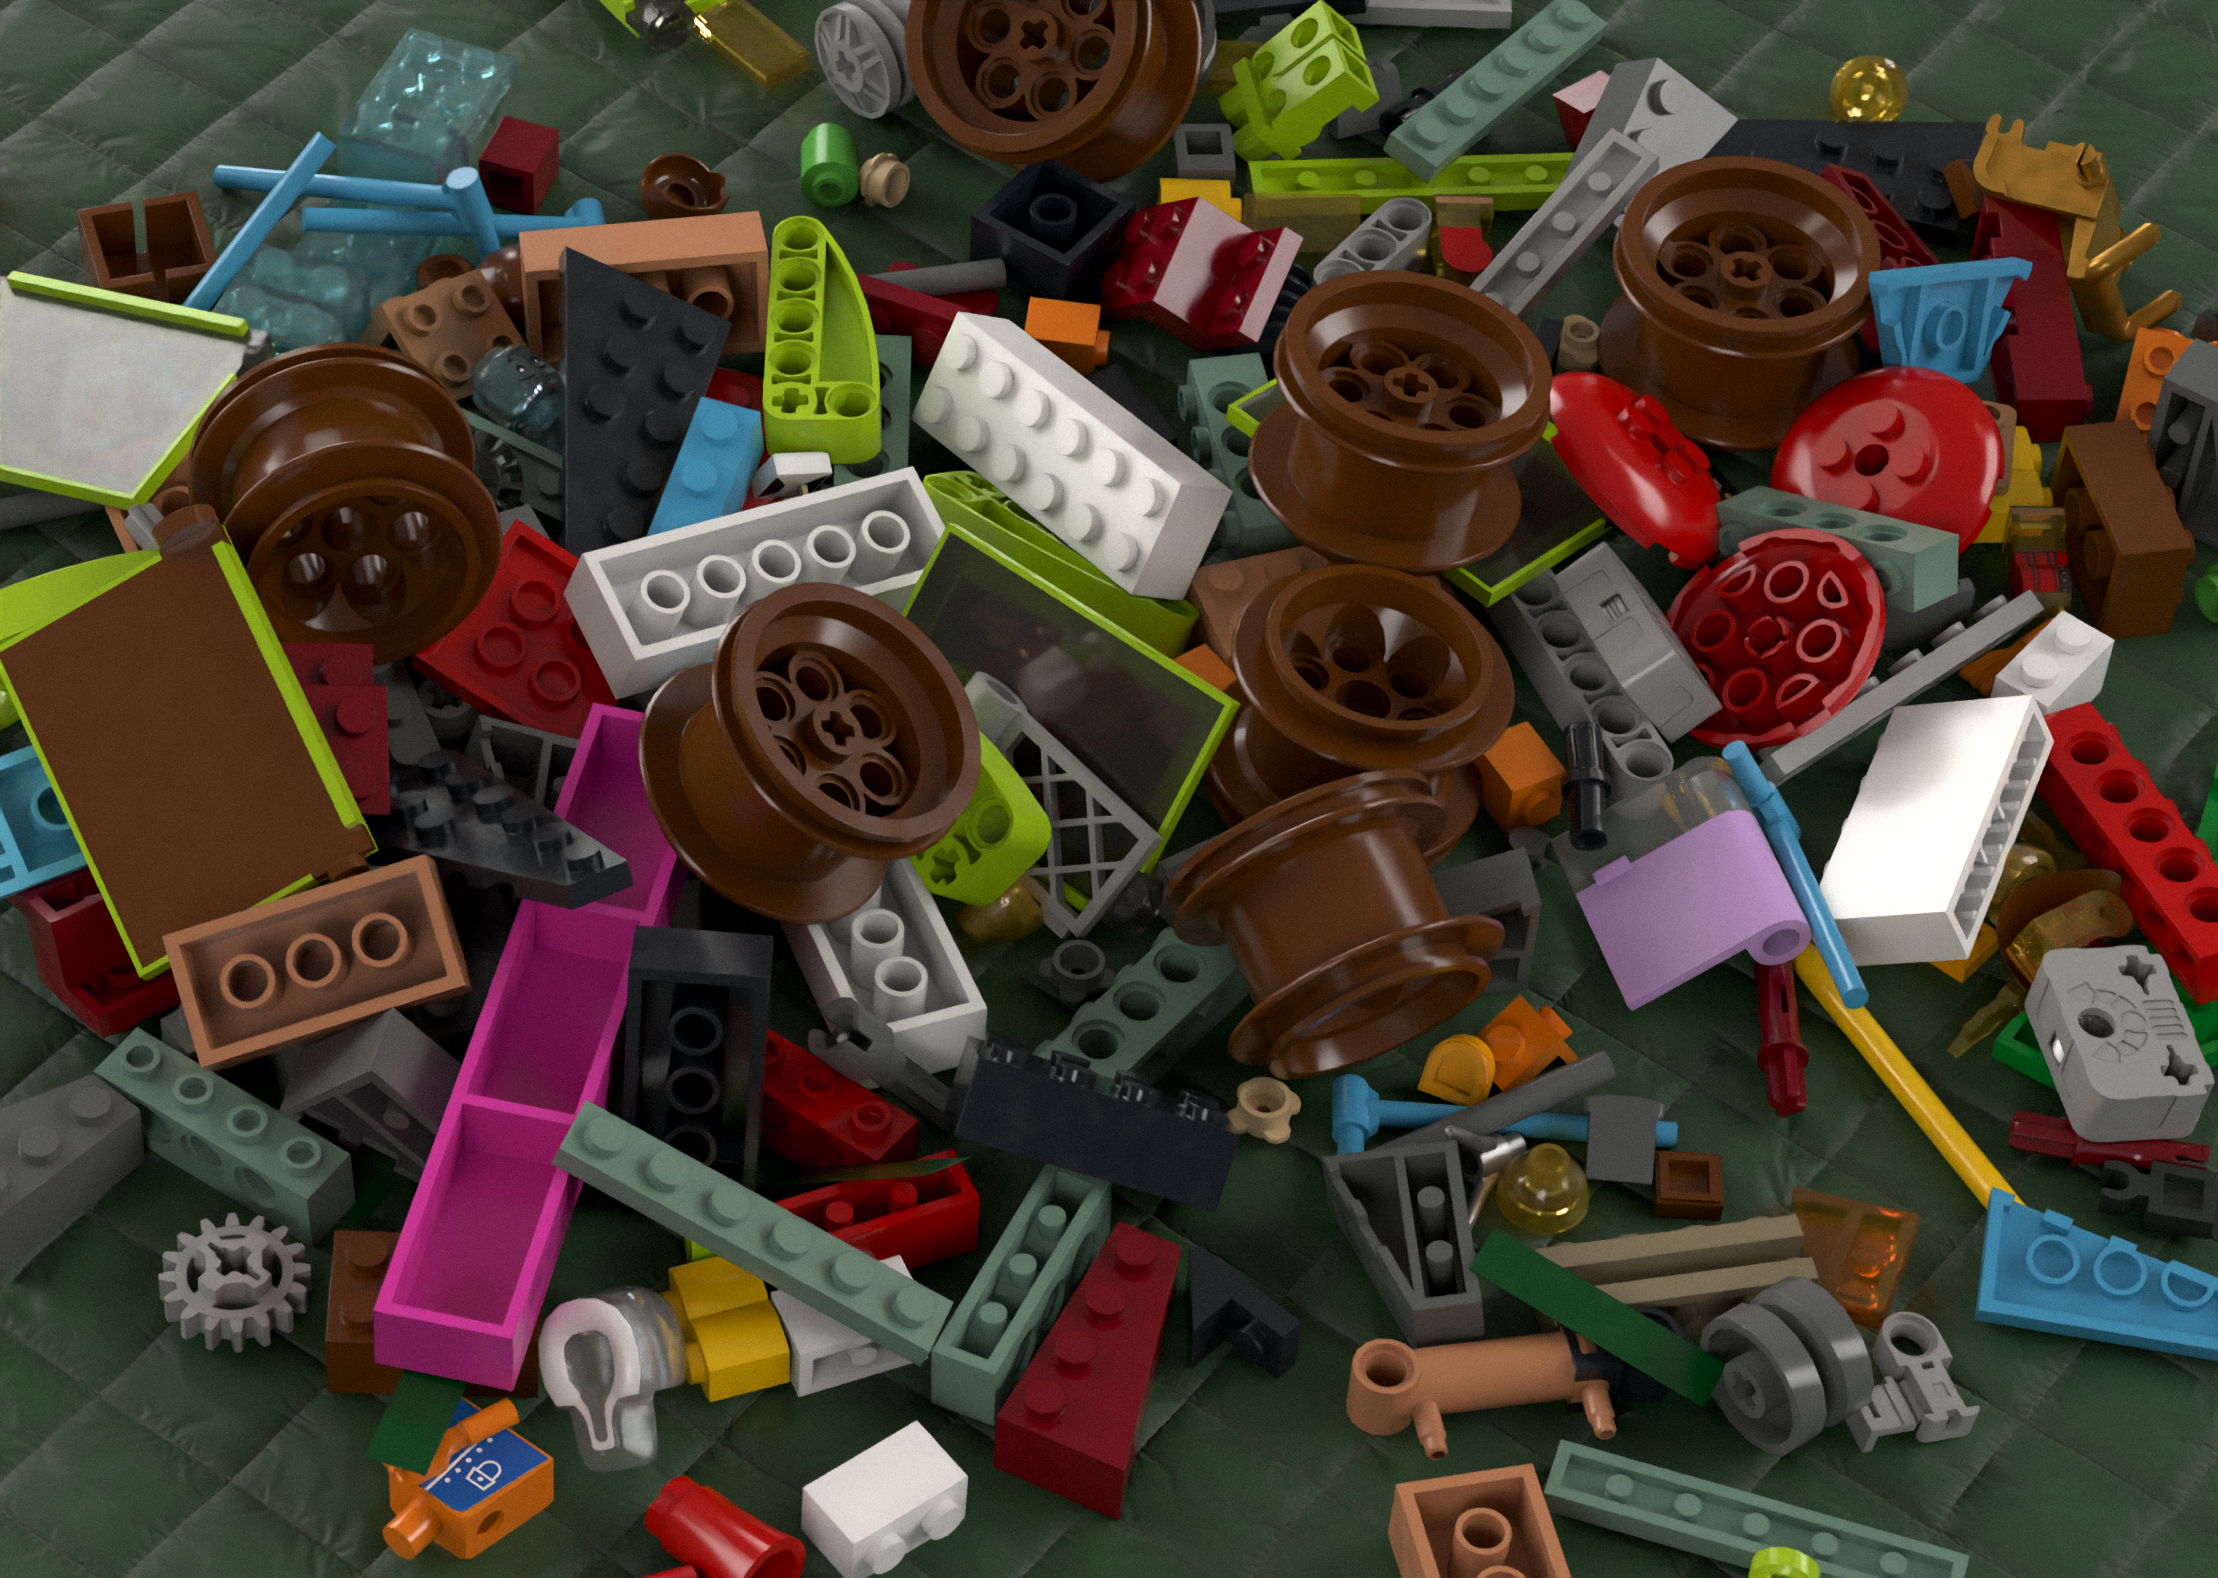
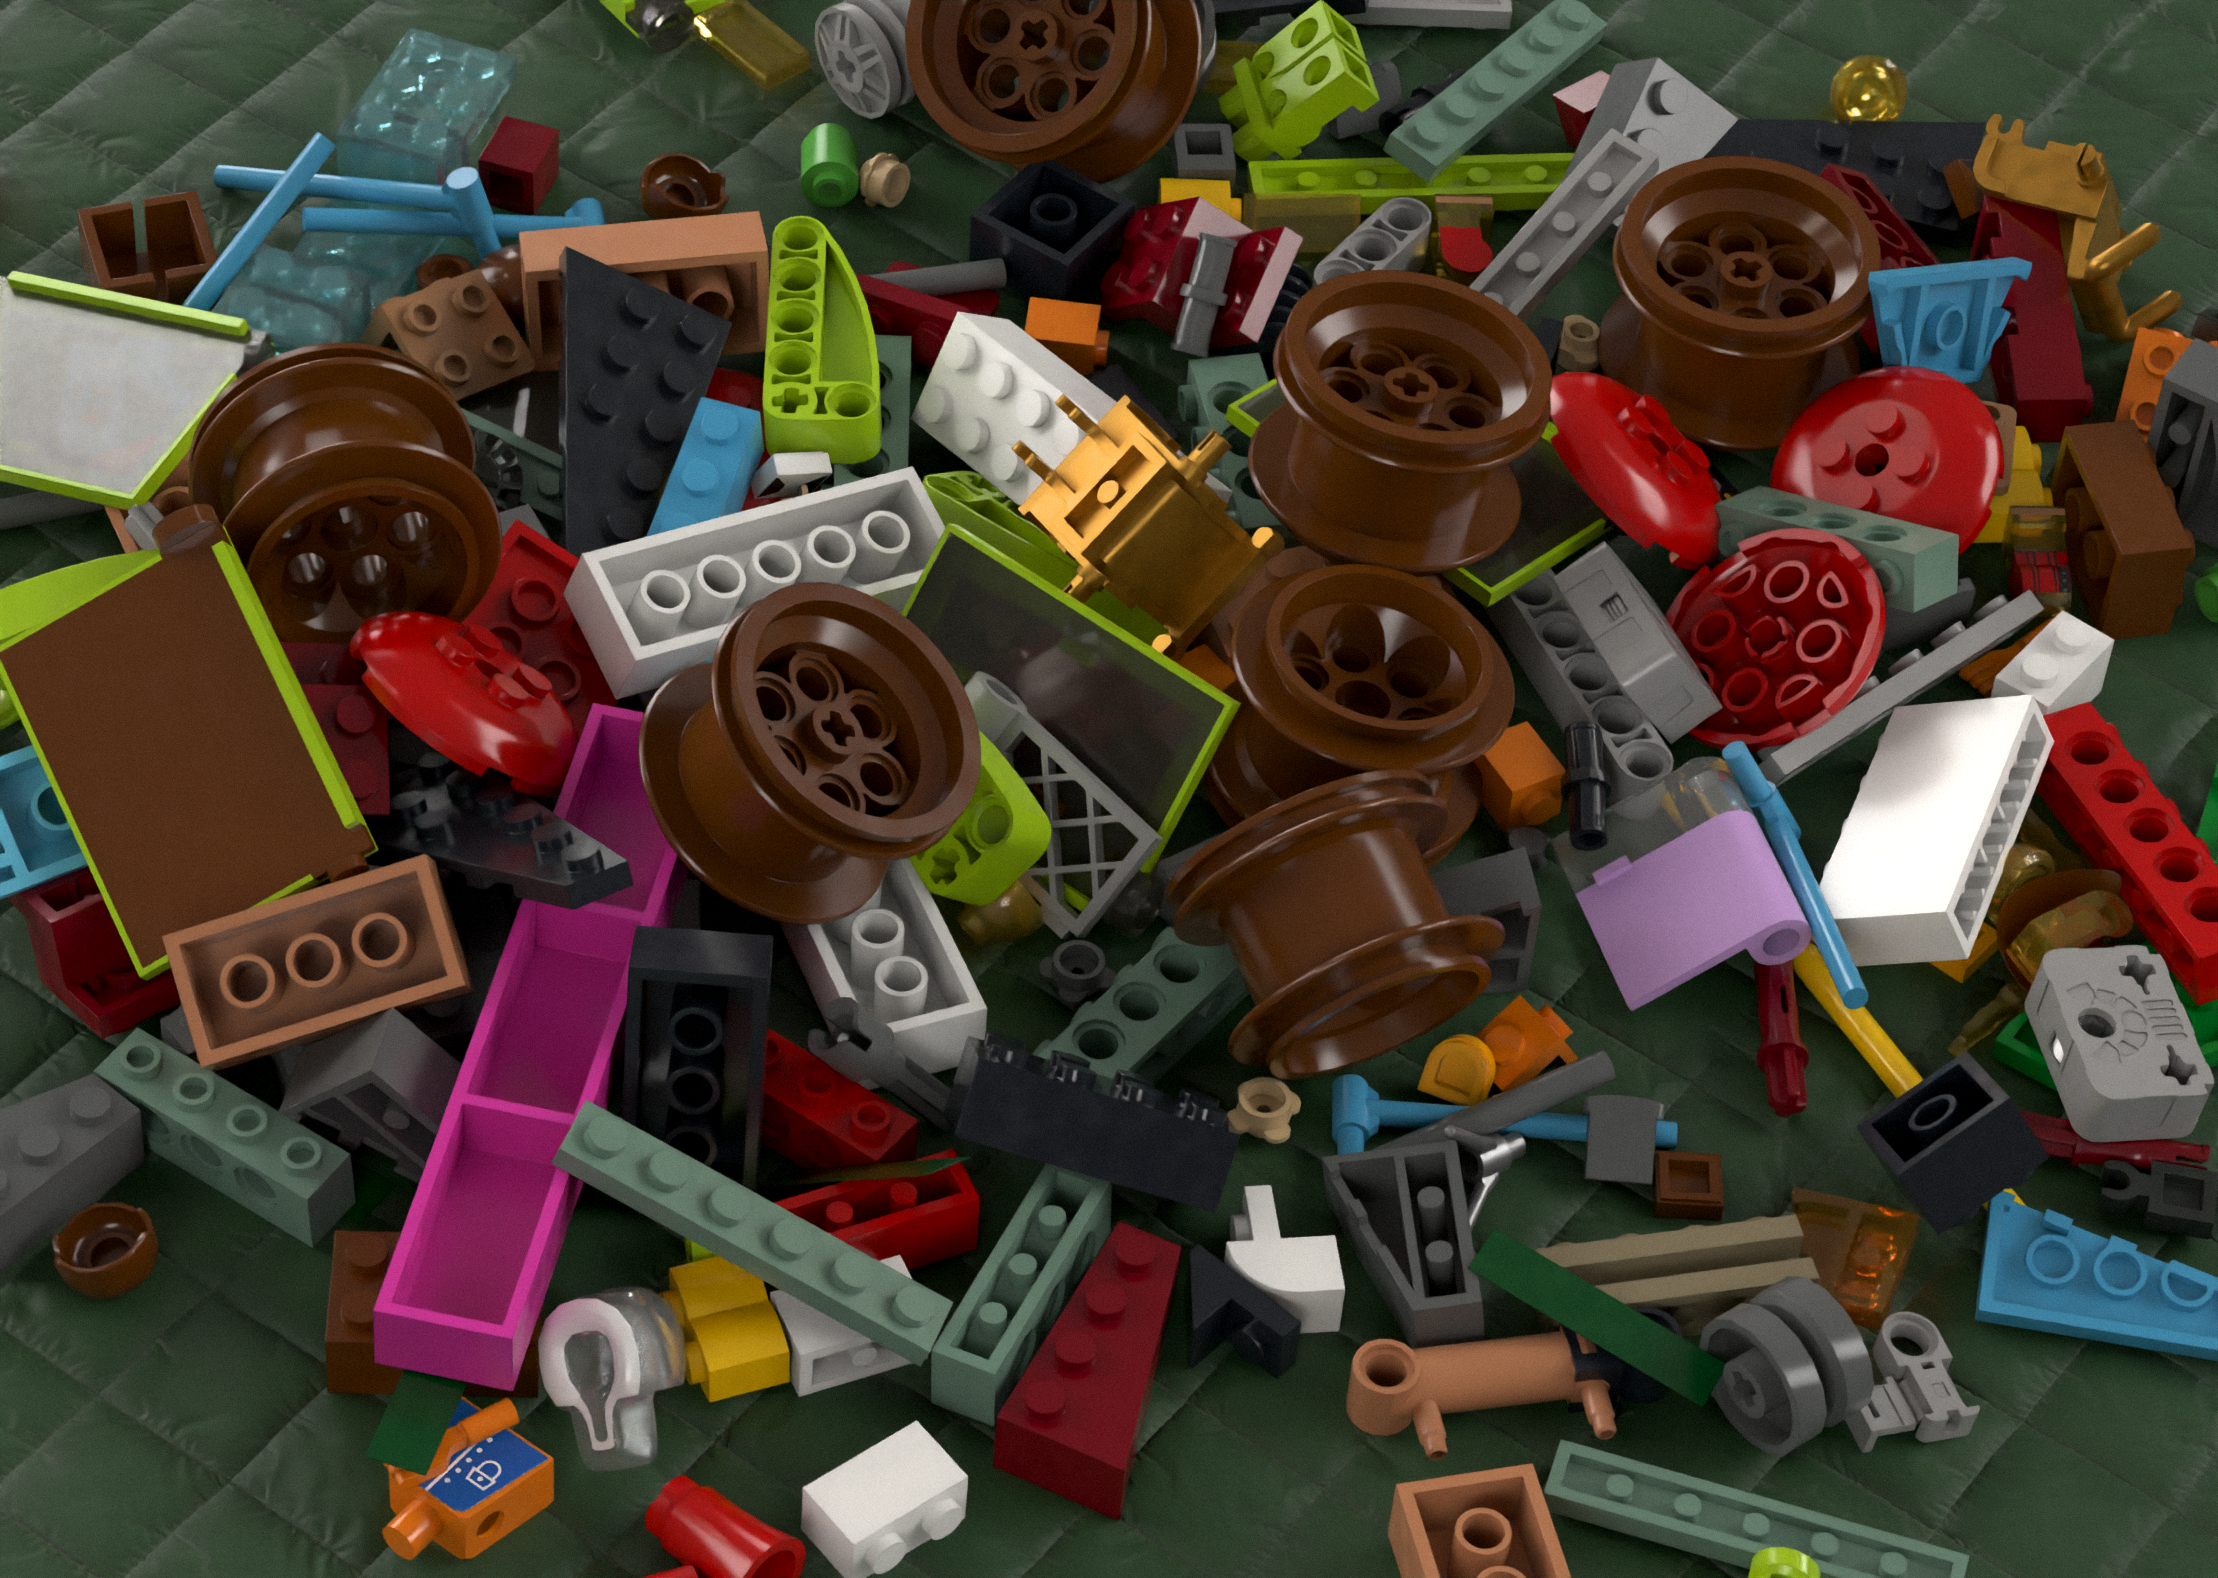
light grey gear [158,1213,312,1353] -> none
clear light blue head [470,344,559,435] -> none
clear yellow brick [1496,1143,1589,1234] -> none
none -> reddish brown hair [52,1202,159,1298]
none -> red brick [350,611,579,797]
none -> pearl gold piece [1011,394,1285,662]
none -> dark grey pin [1170,232,1238,358]
none -> white brick [1224,1185,1345,1334]
none -> black brick [1856,1051,2050,1236]

